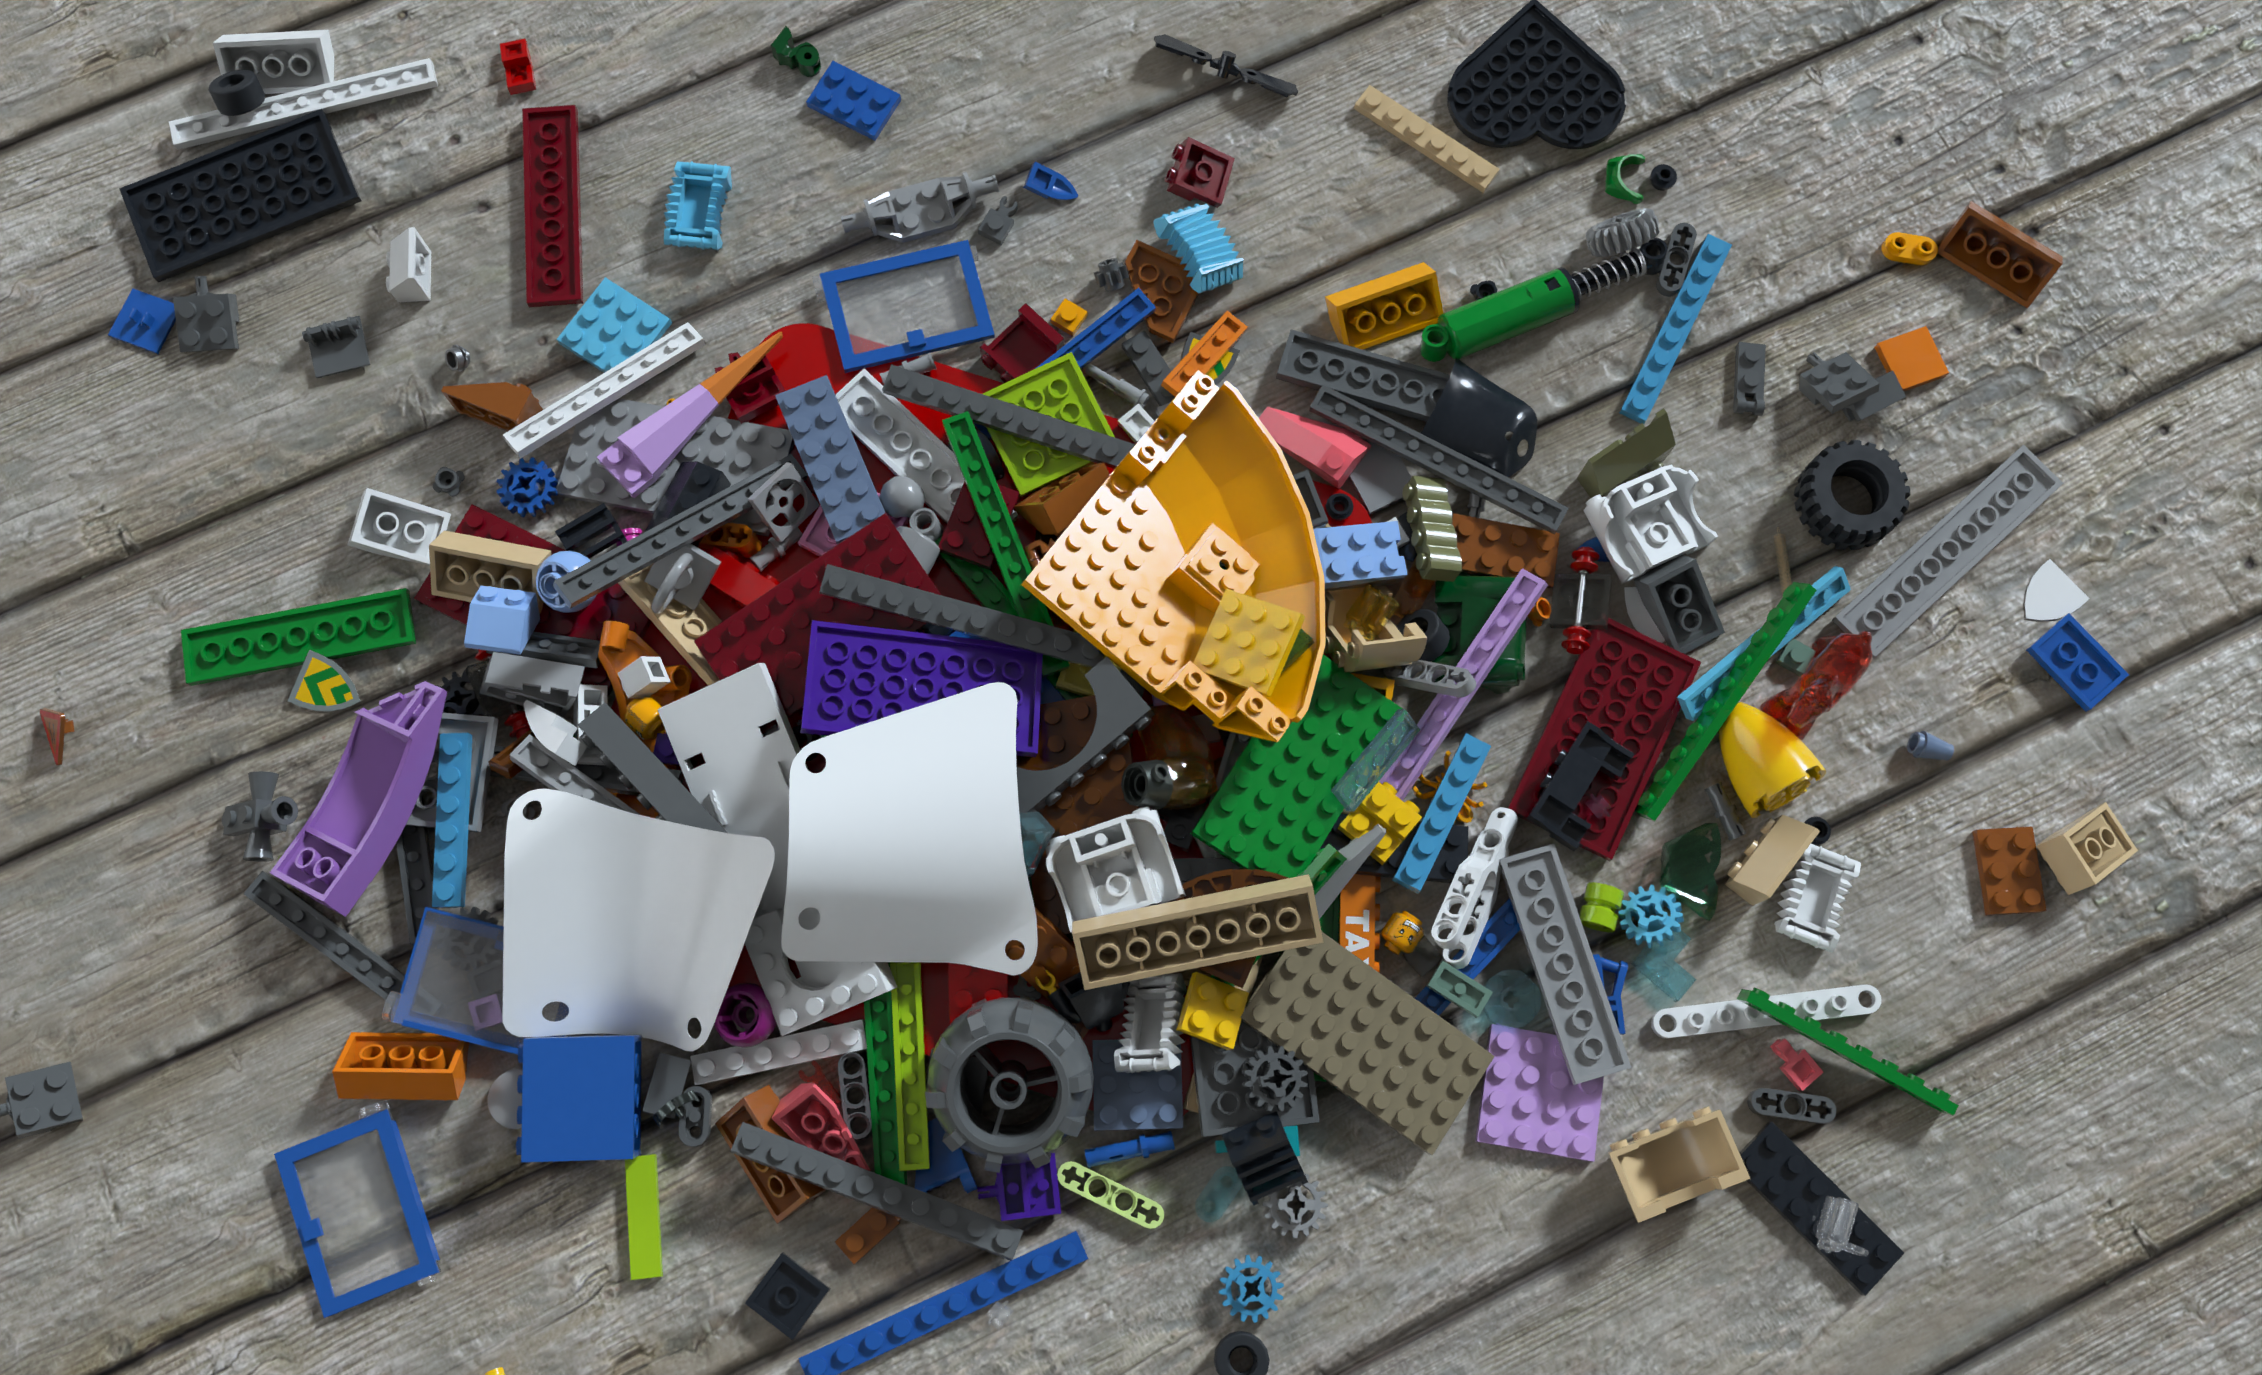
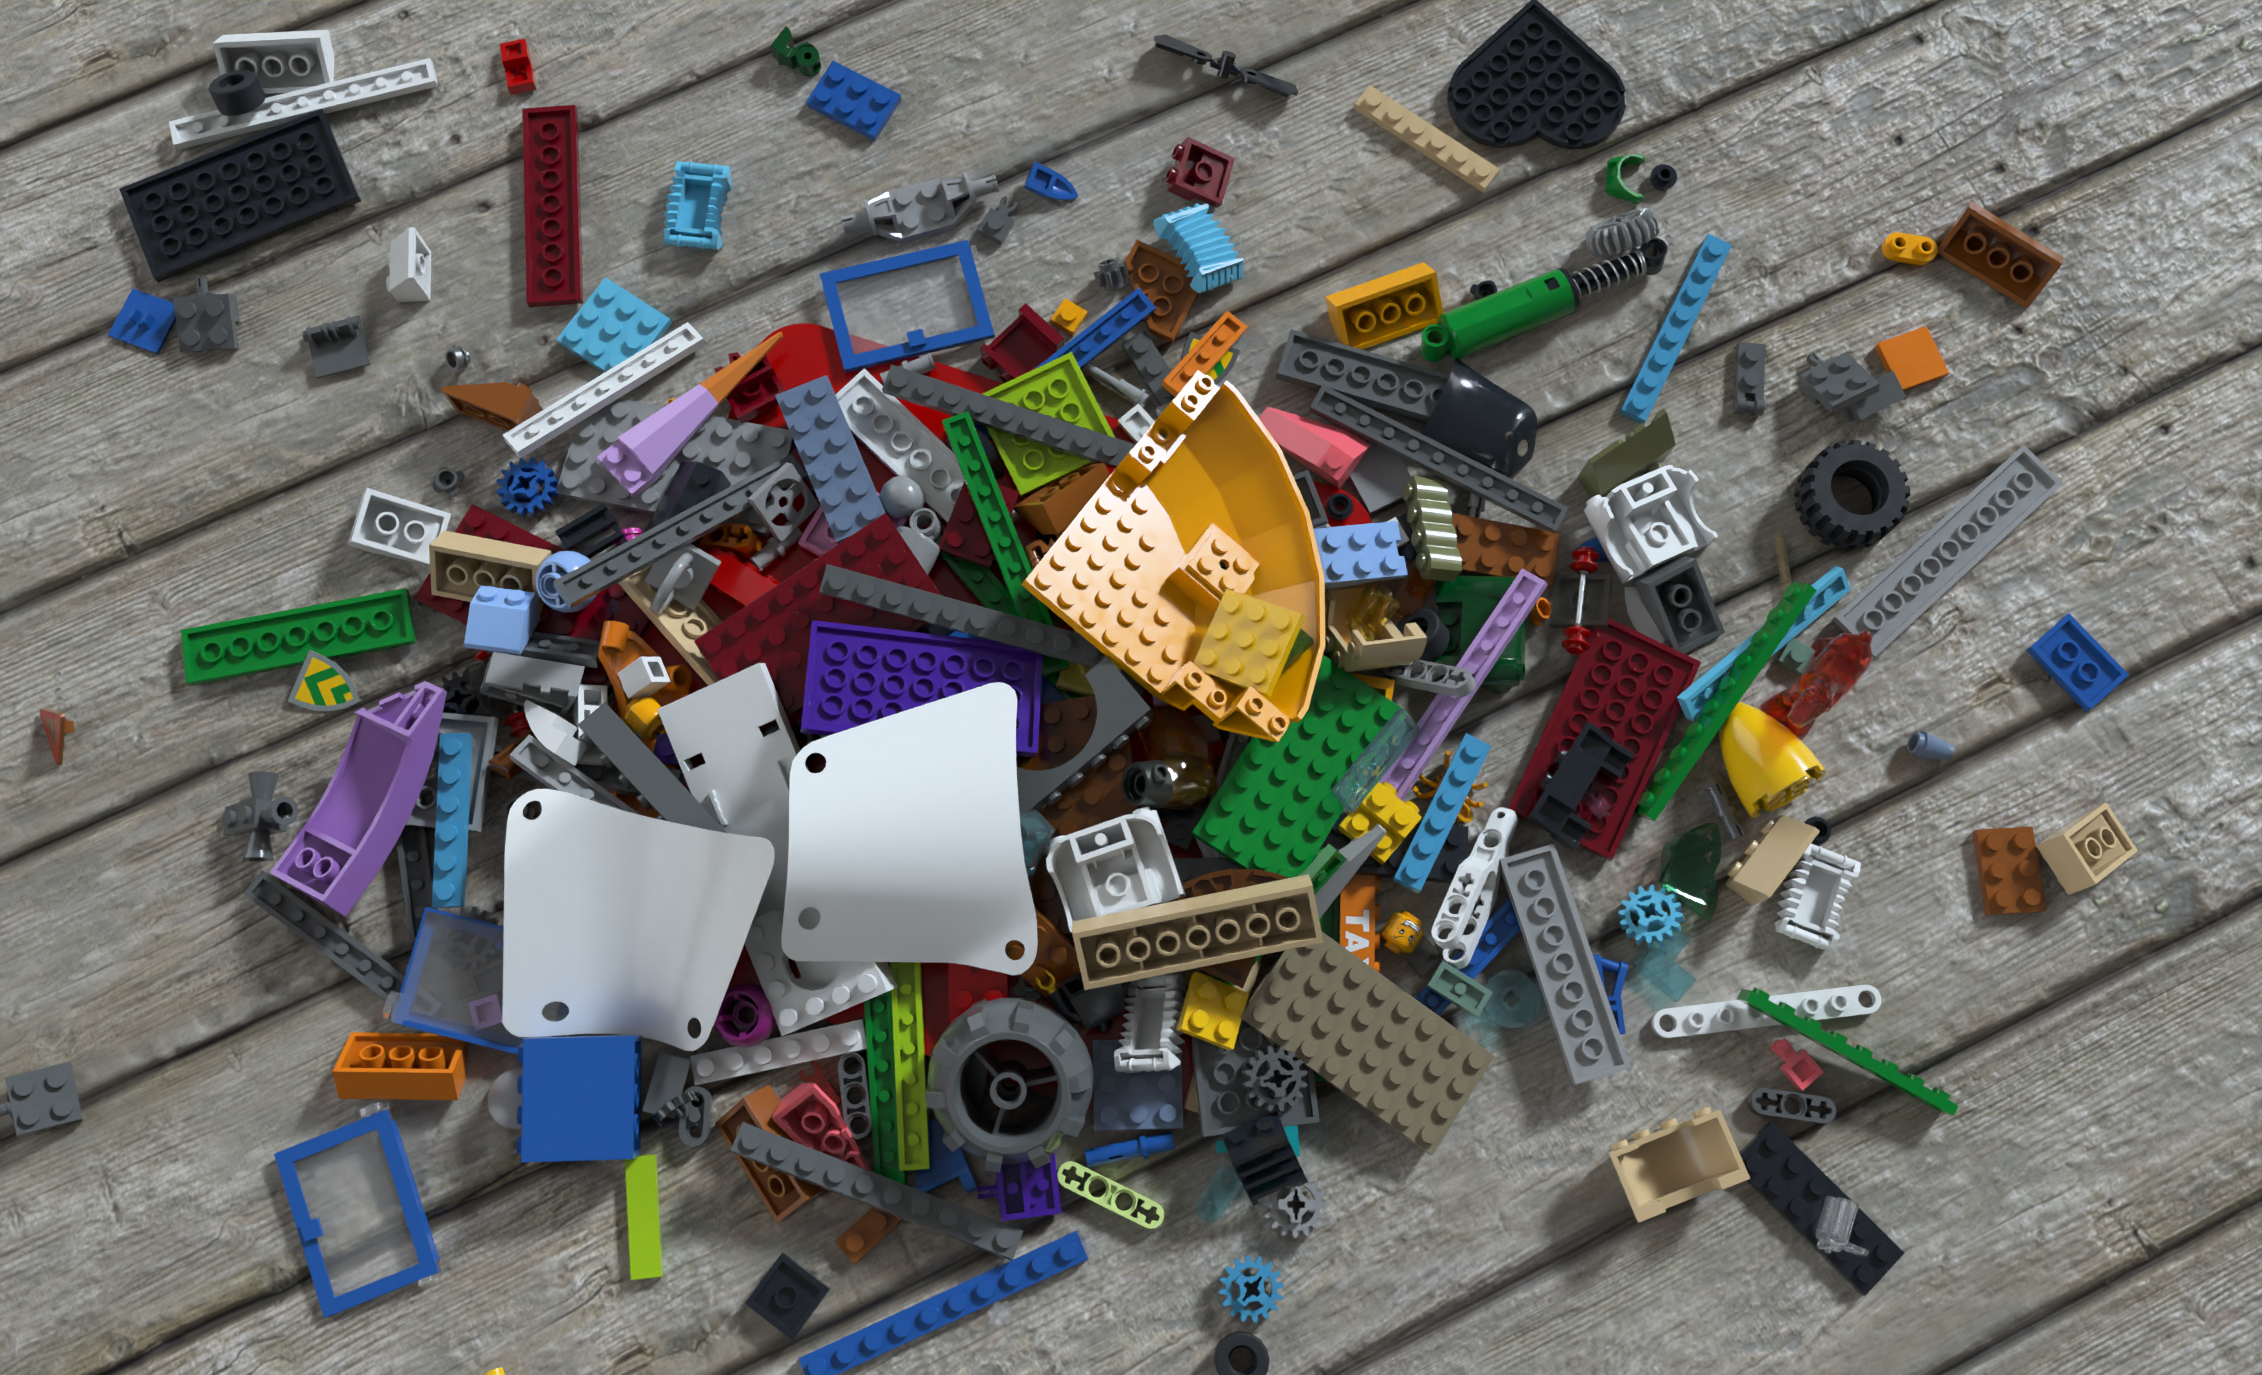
lavender plate [1475,1024,1604,1162] -> none
lime wheel [1579,882,1624,933] -> none
dark grey beam [1656,223,1697,297] -> none
white sticker [2025,559,2090,620] -> none

